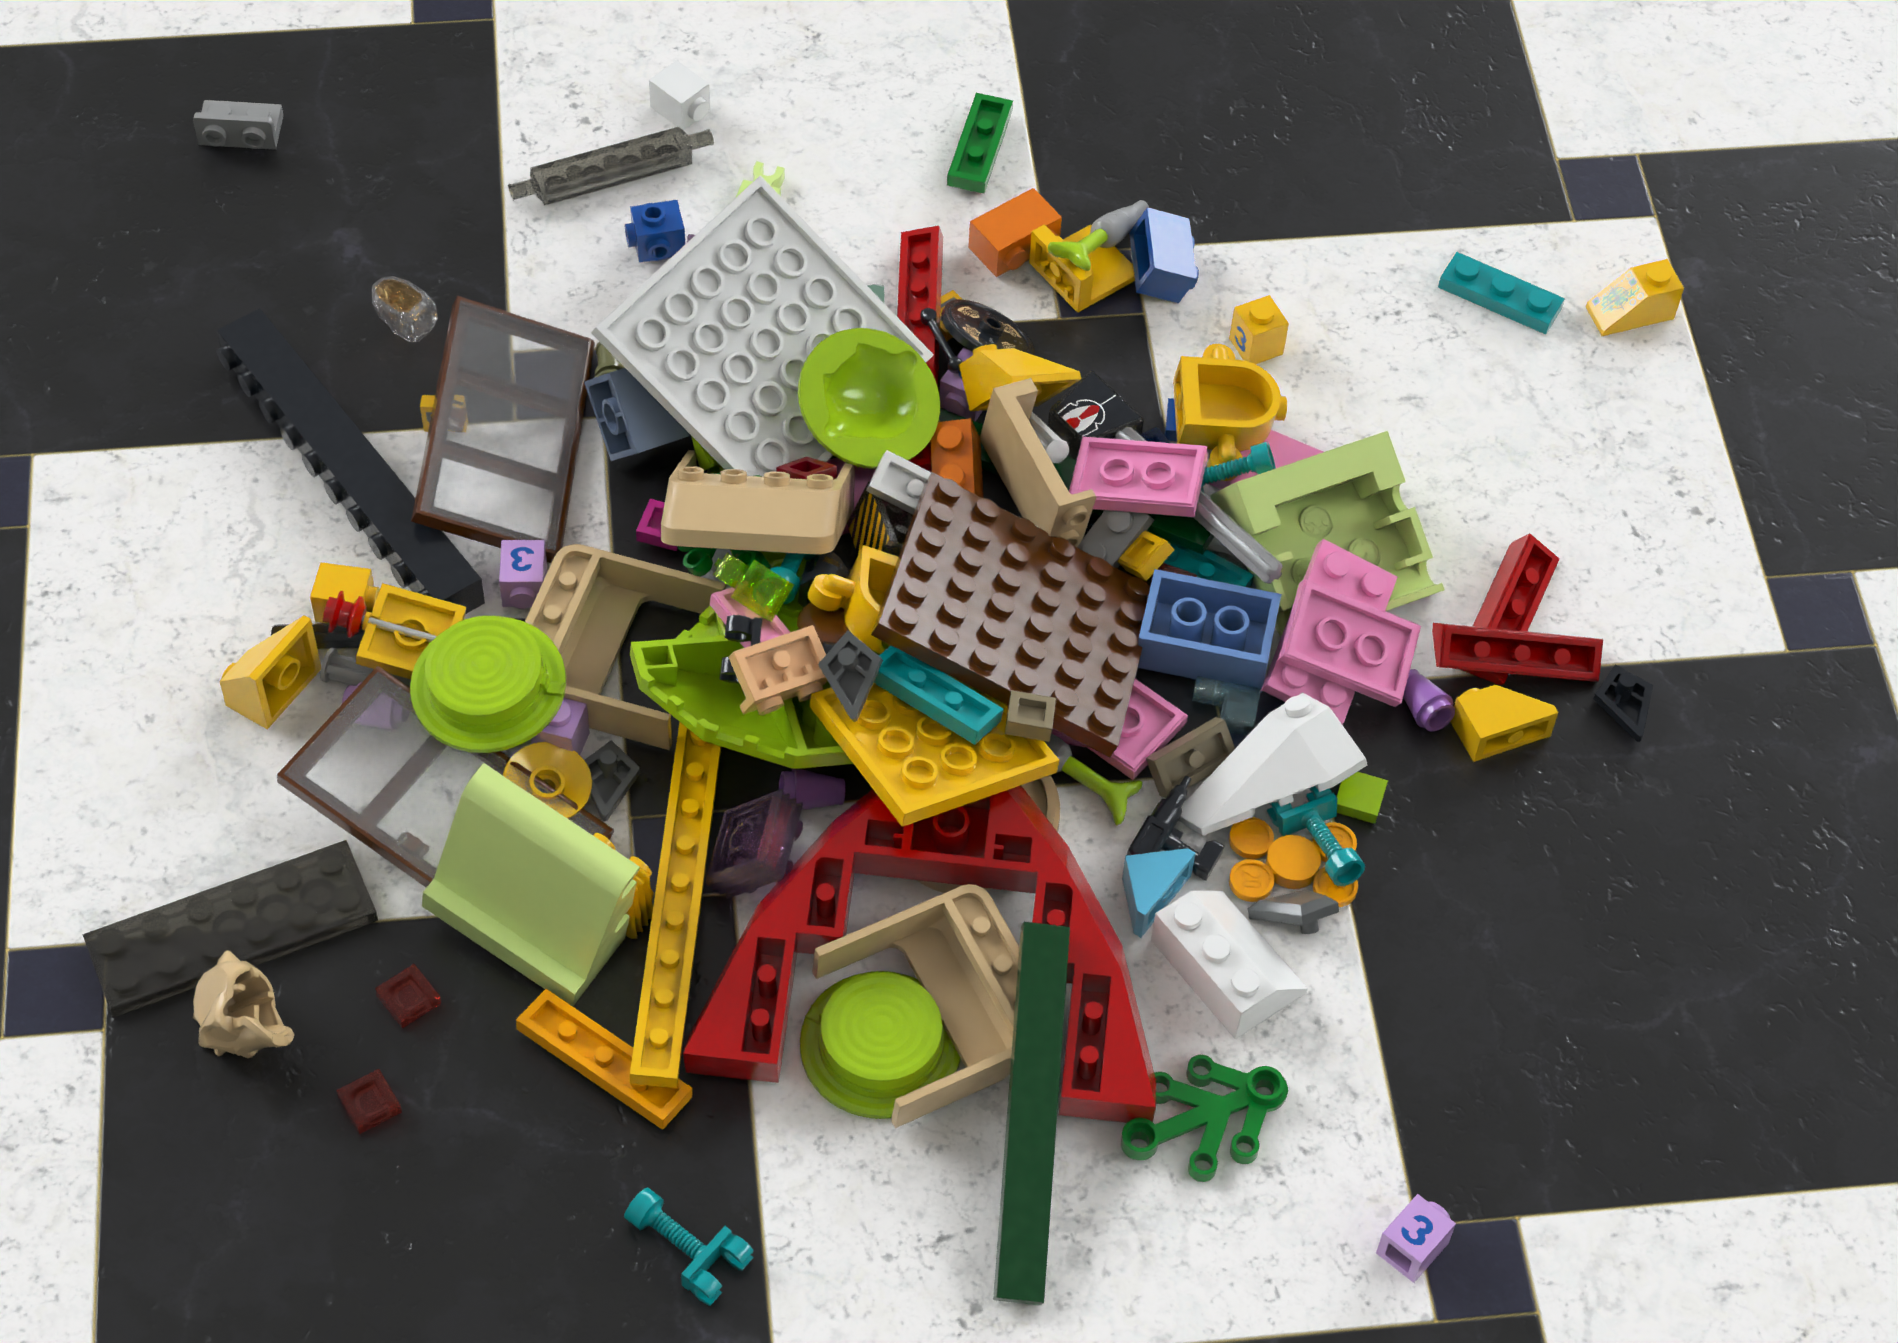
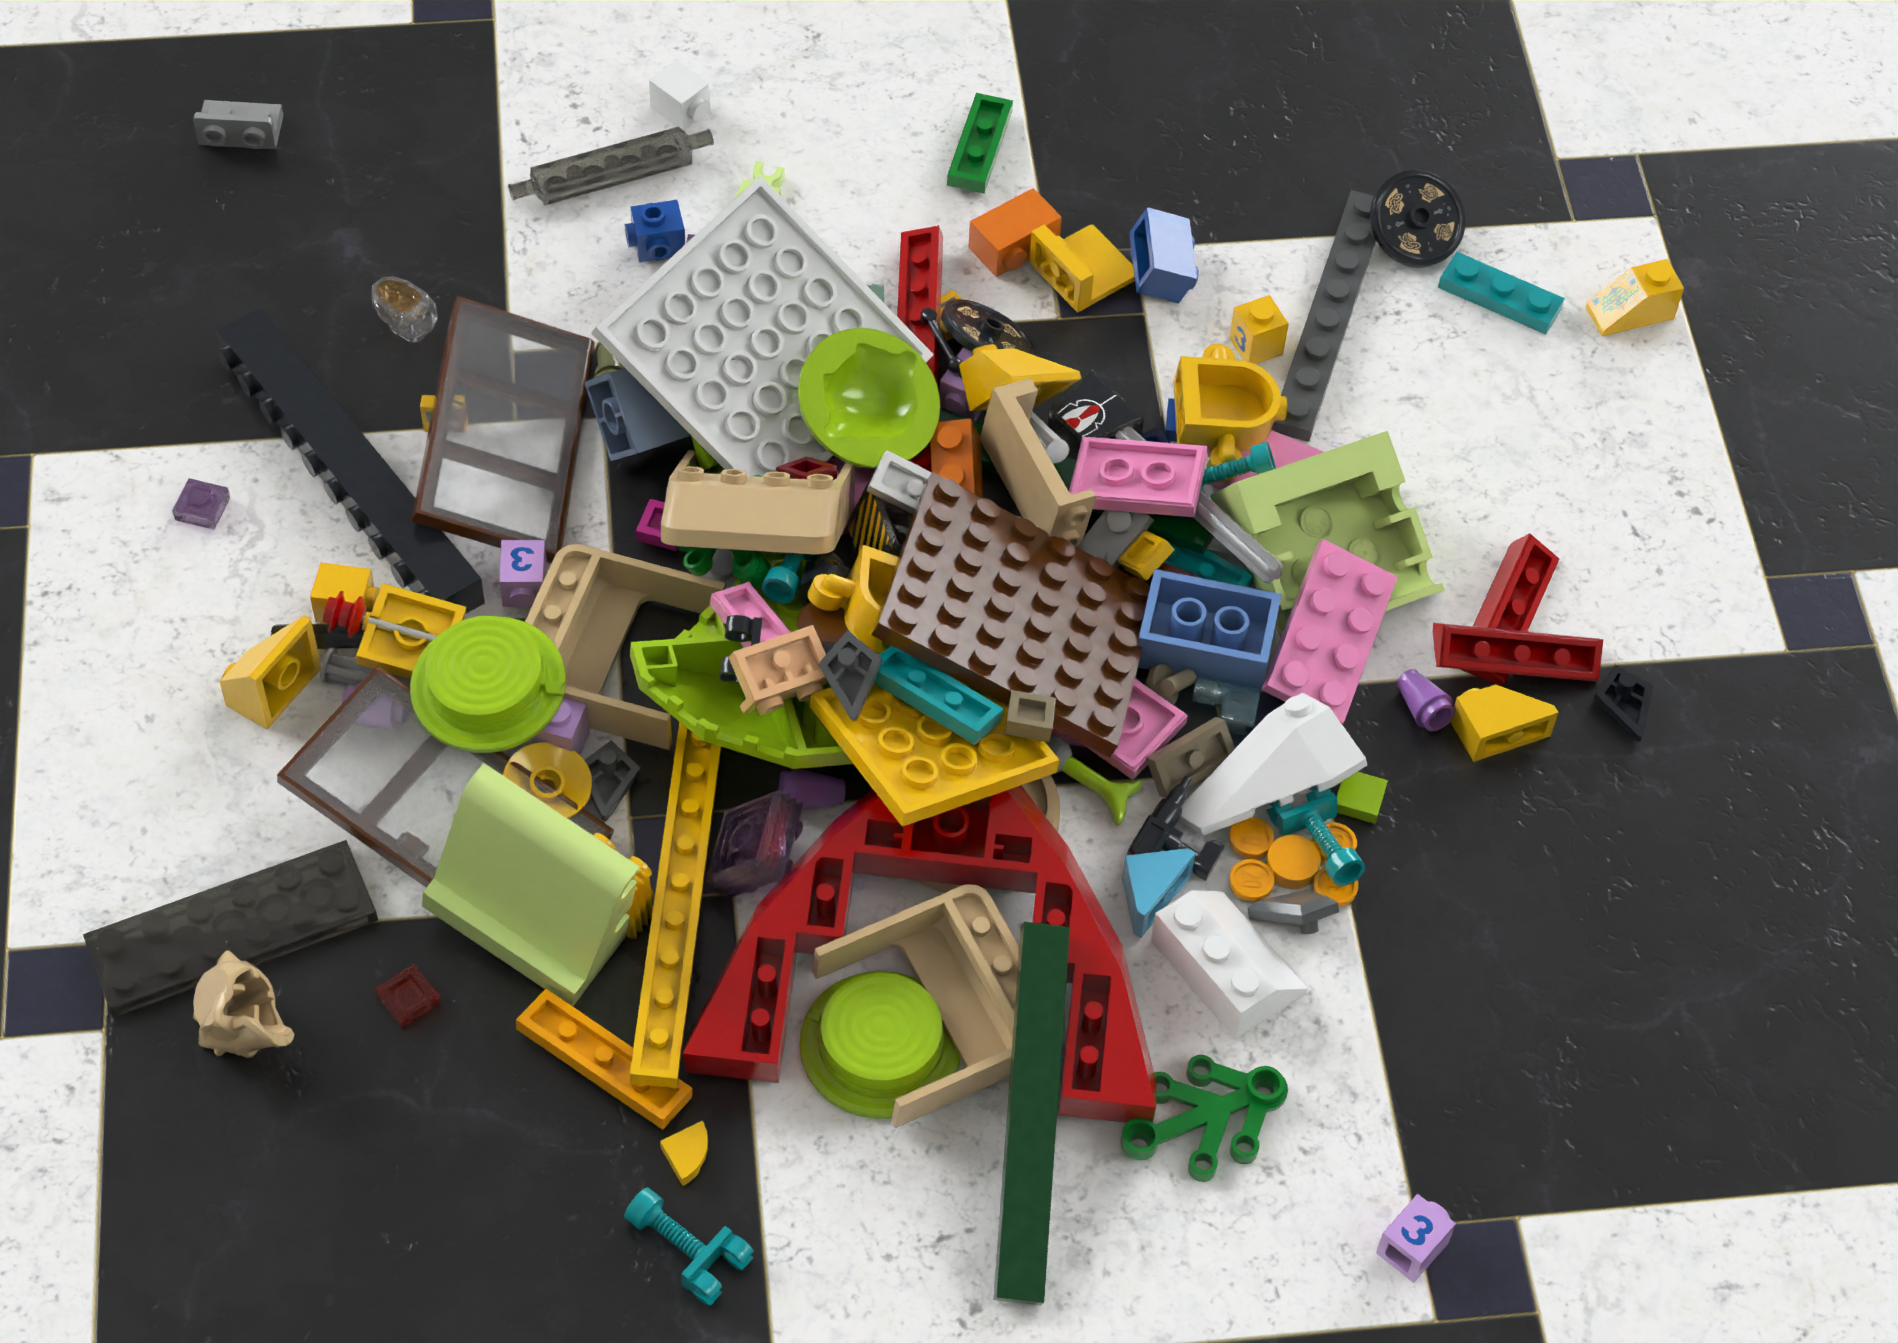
clear red tile [336,1069,402,1134] -> none
clear neon green plate [713,553,794,622] -> none
piece [1048,200,1149,271] -> none
bright pink tile [1278,579,1421,707] -> none
none -> clear purple plate [172,478,230,530]
none -> yellow tile [660,1120,708,1186]
none -> dark tan plate [1146,664,1197,705]
none -> dark grey plate [1271,190,1376,442]
none -> black shield [1370,170,1466,268]

